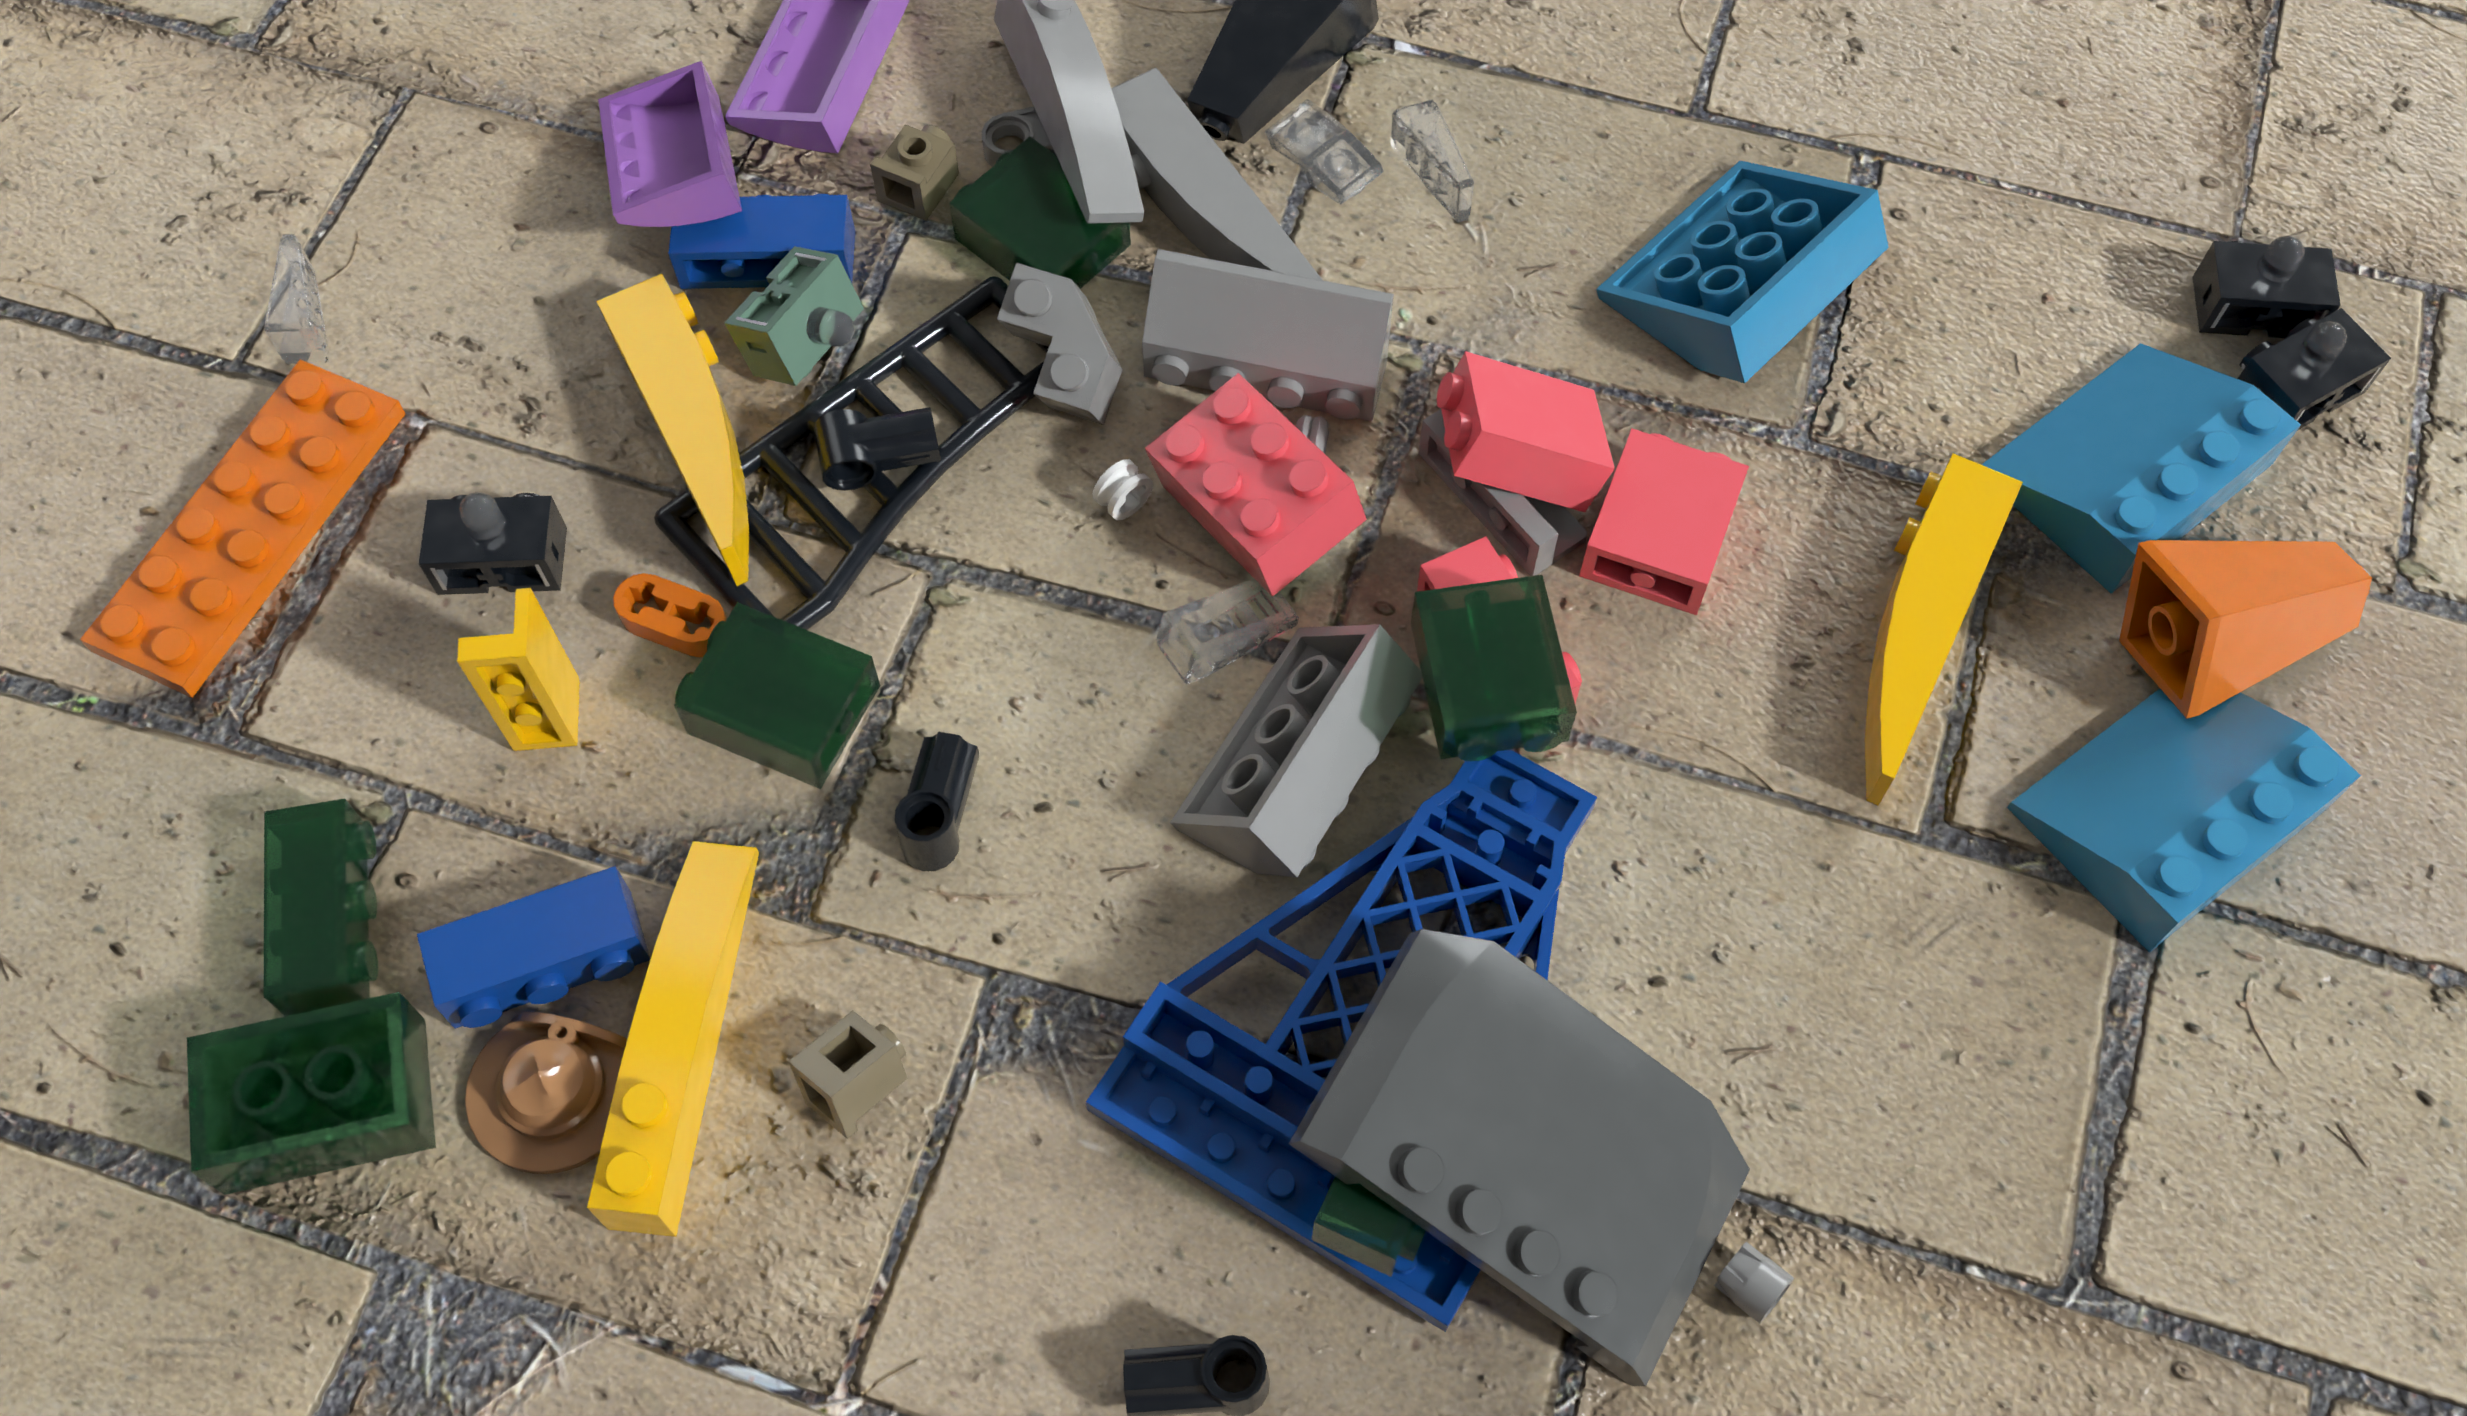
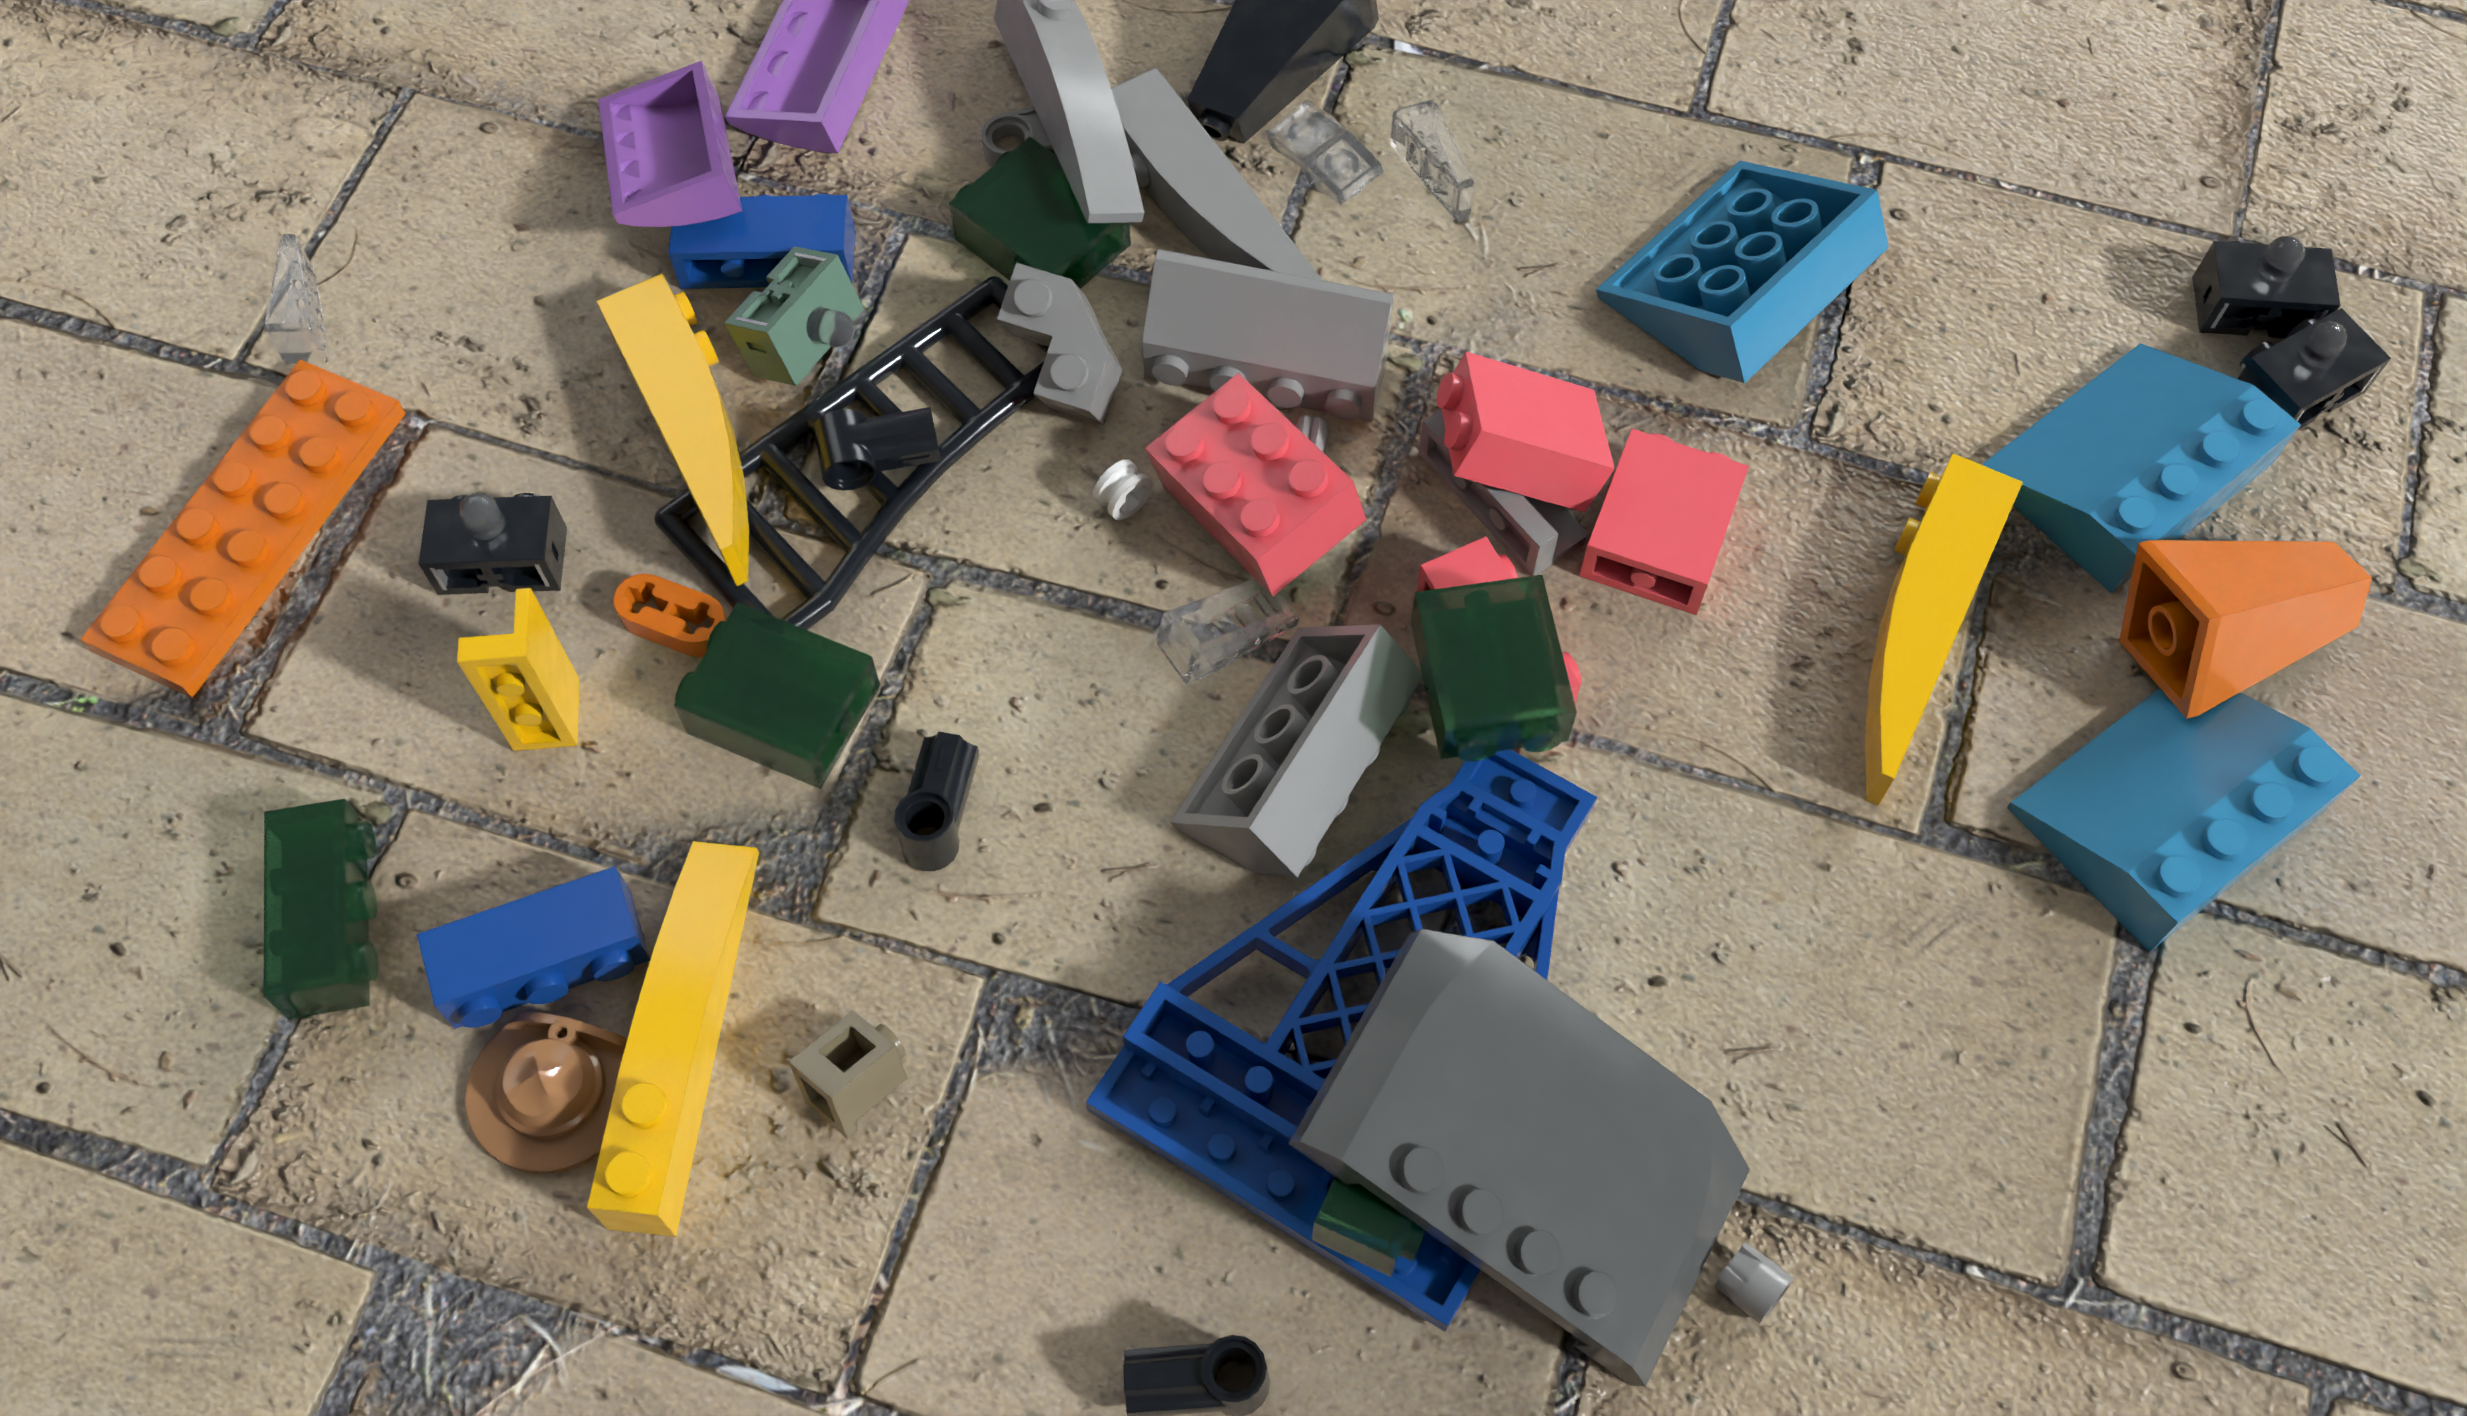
clear green brick [187,992,436,1195] -> none
dark tan brick [870,124,959,221] -> none

